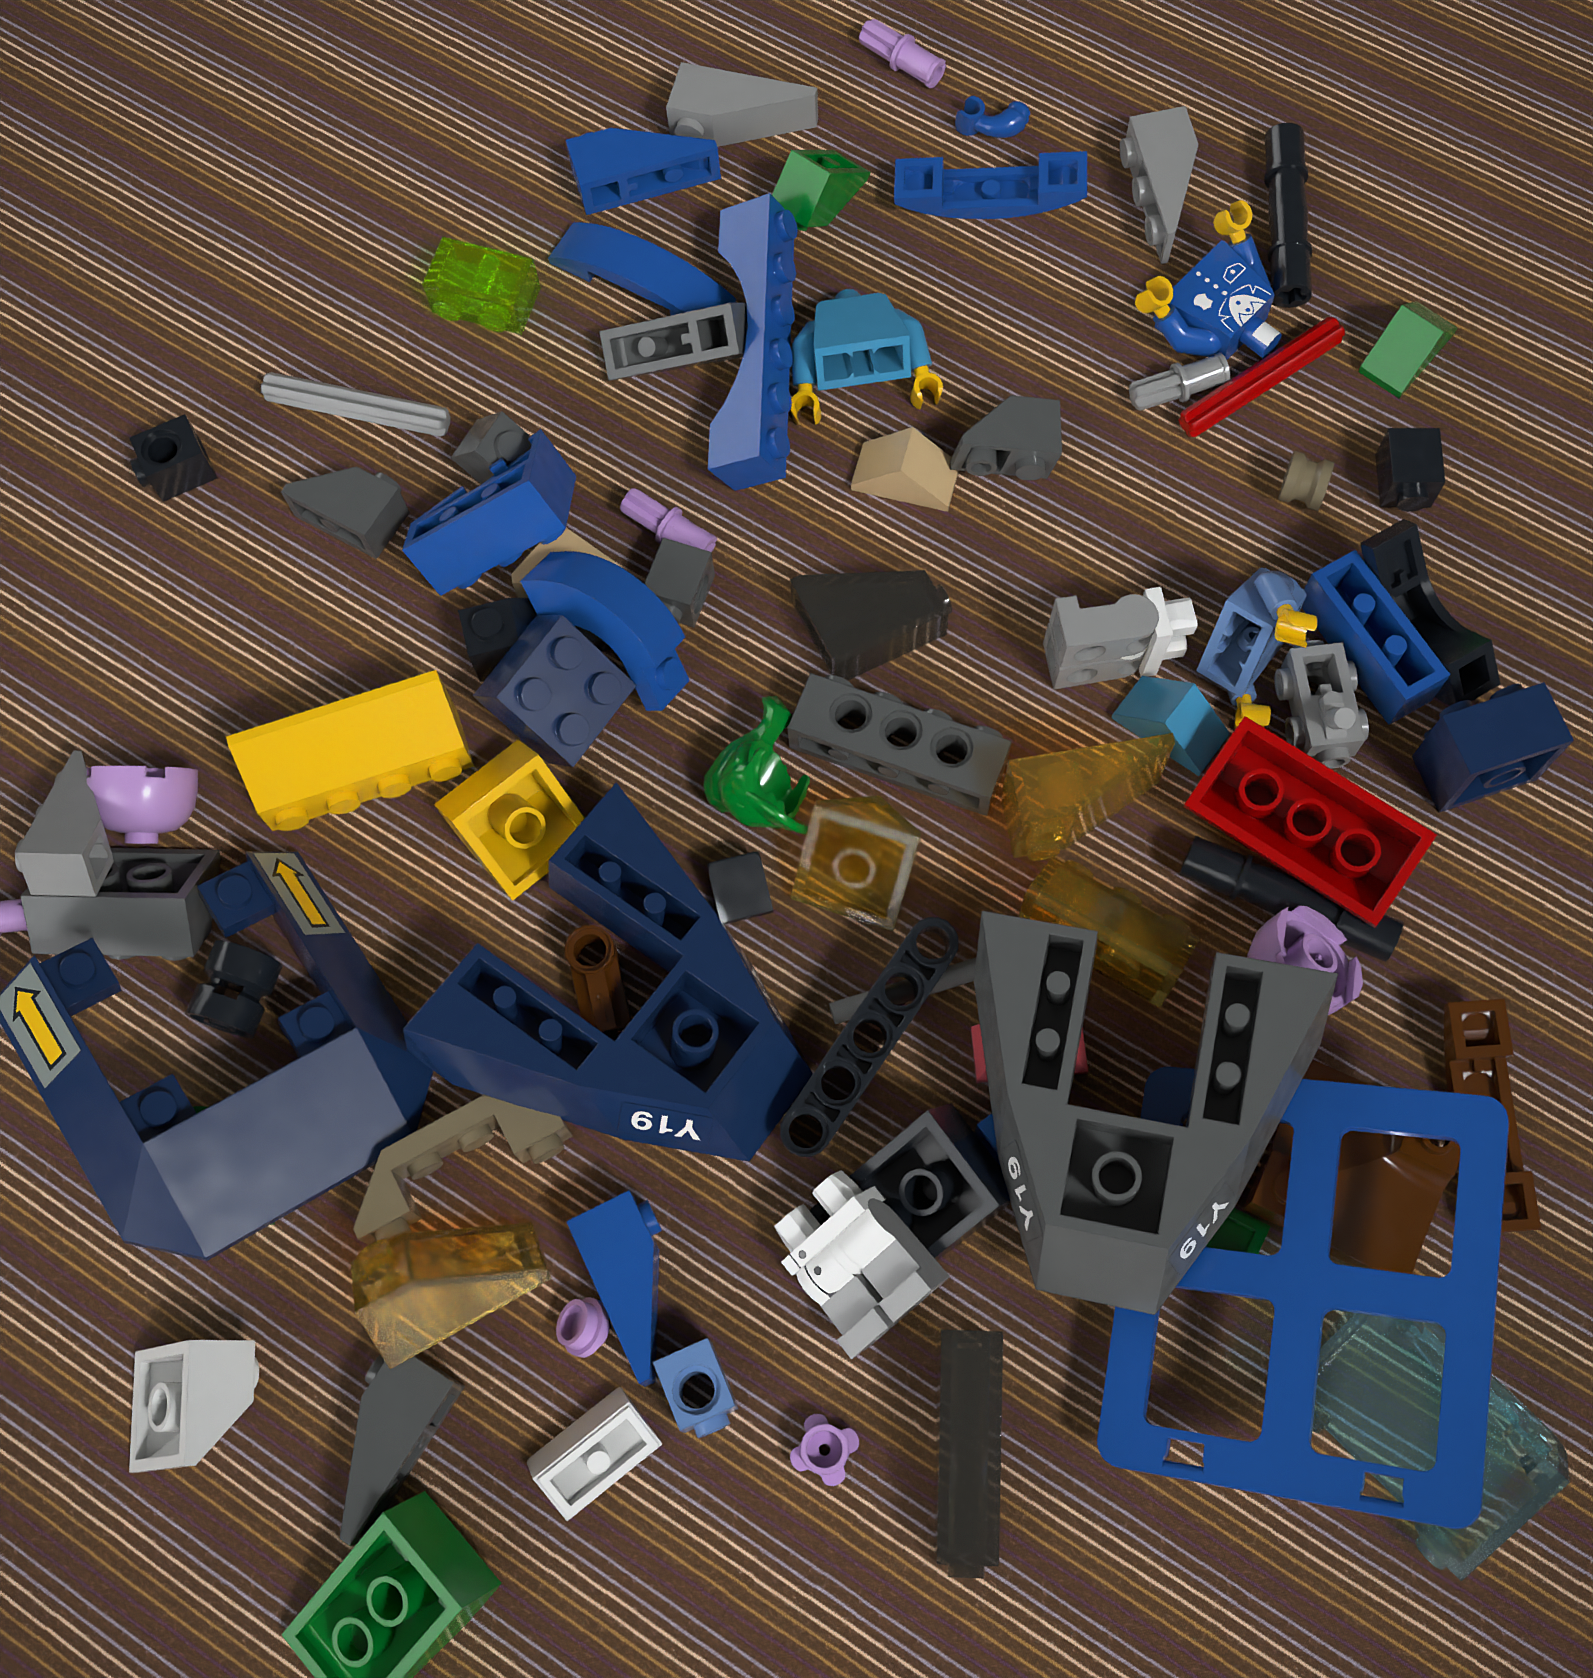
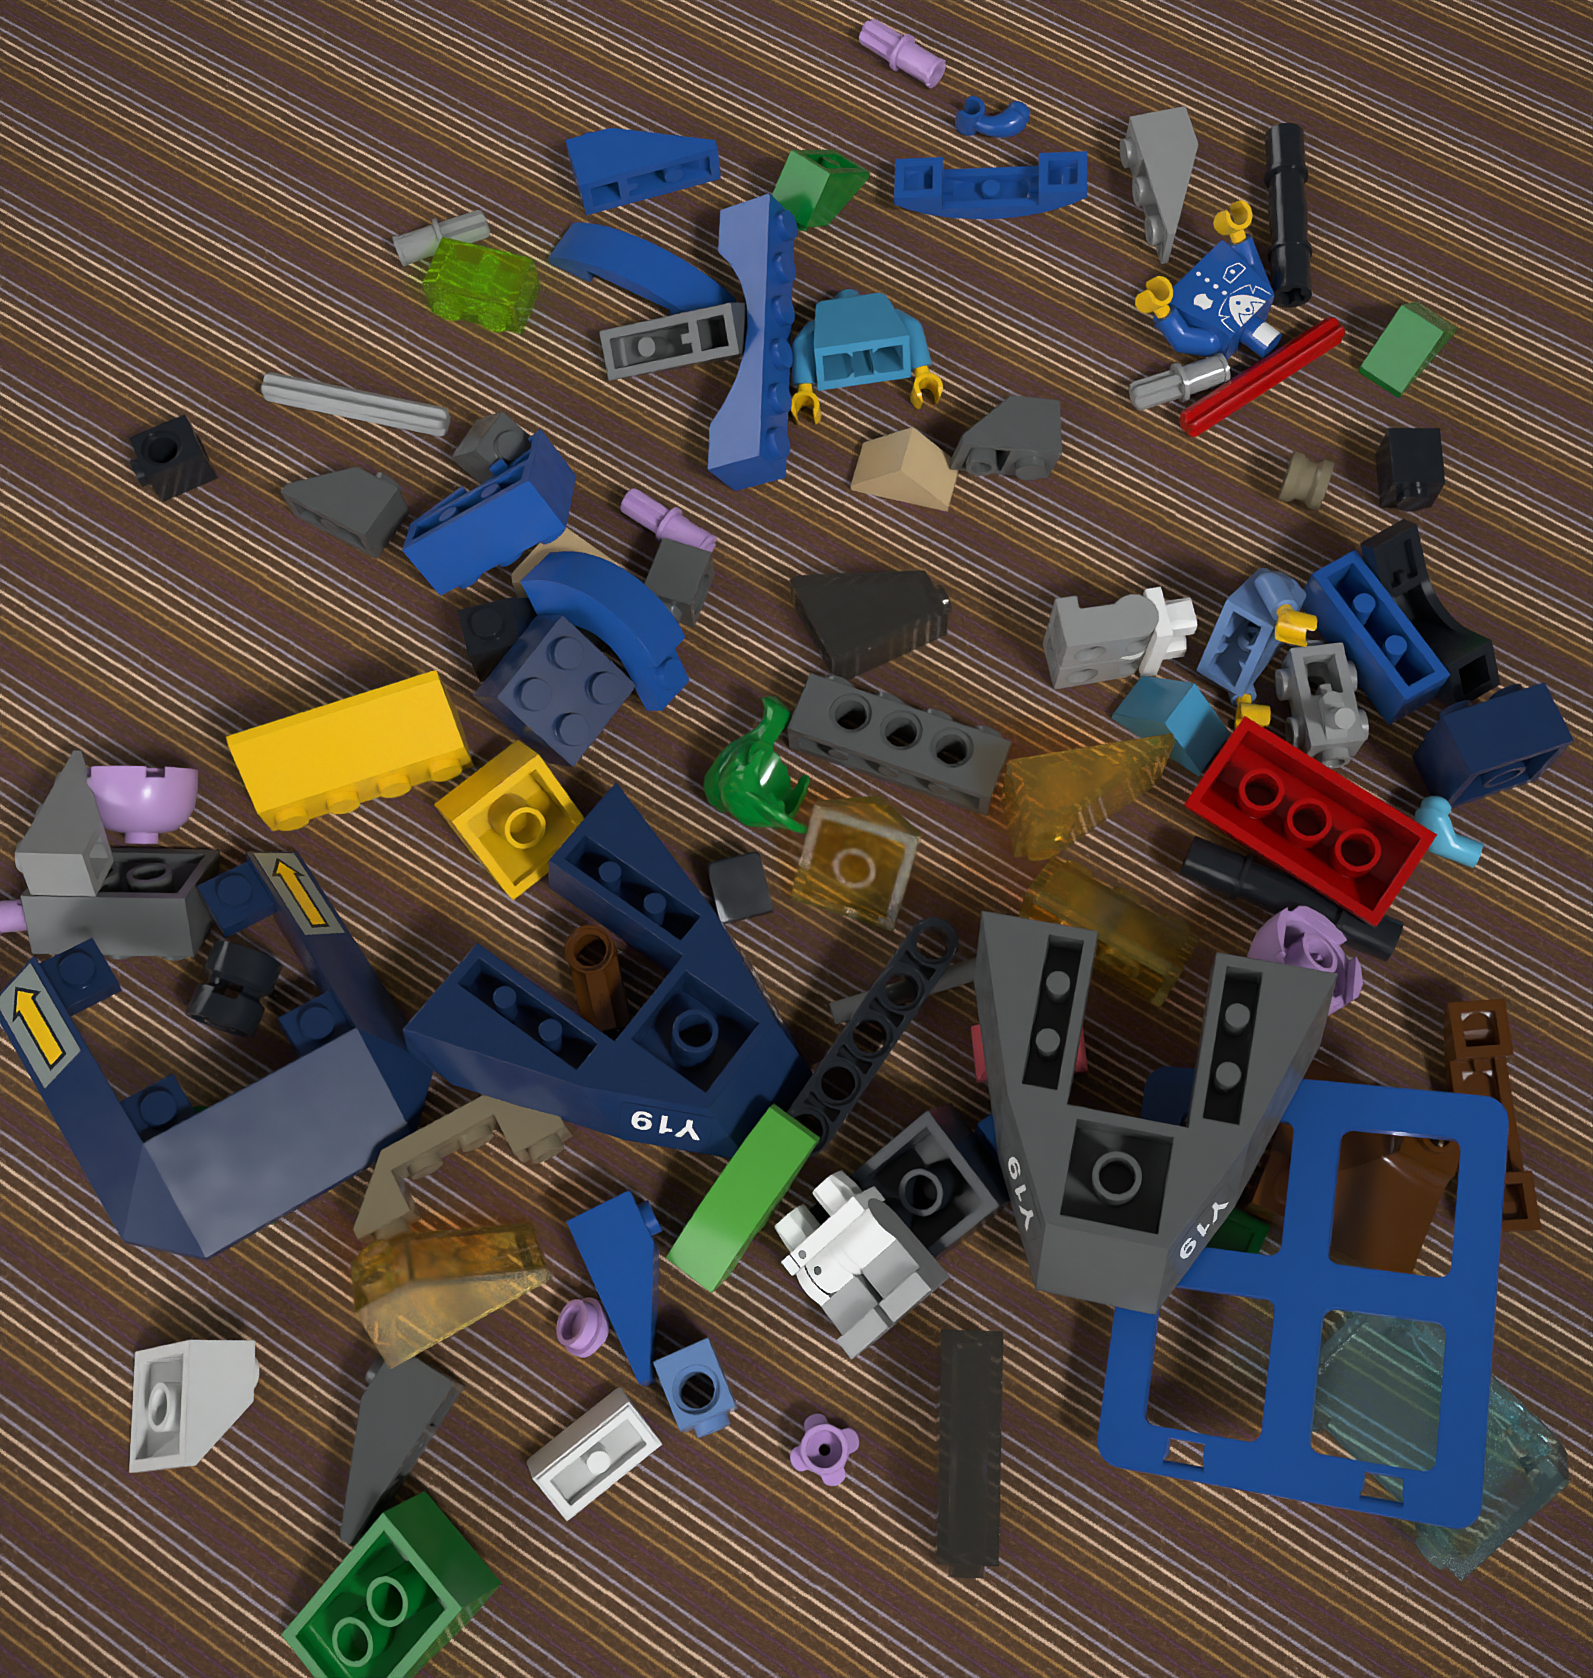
light grey slope [666,62,818,147] -> none
none -> light grey axle [392,210,490,267]
none -> bright green slope [666,1104,820,1293]
none -> medium azure arm [1414,796,1483,868]

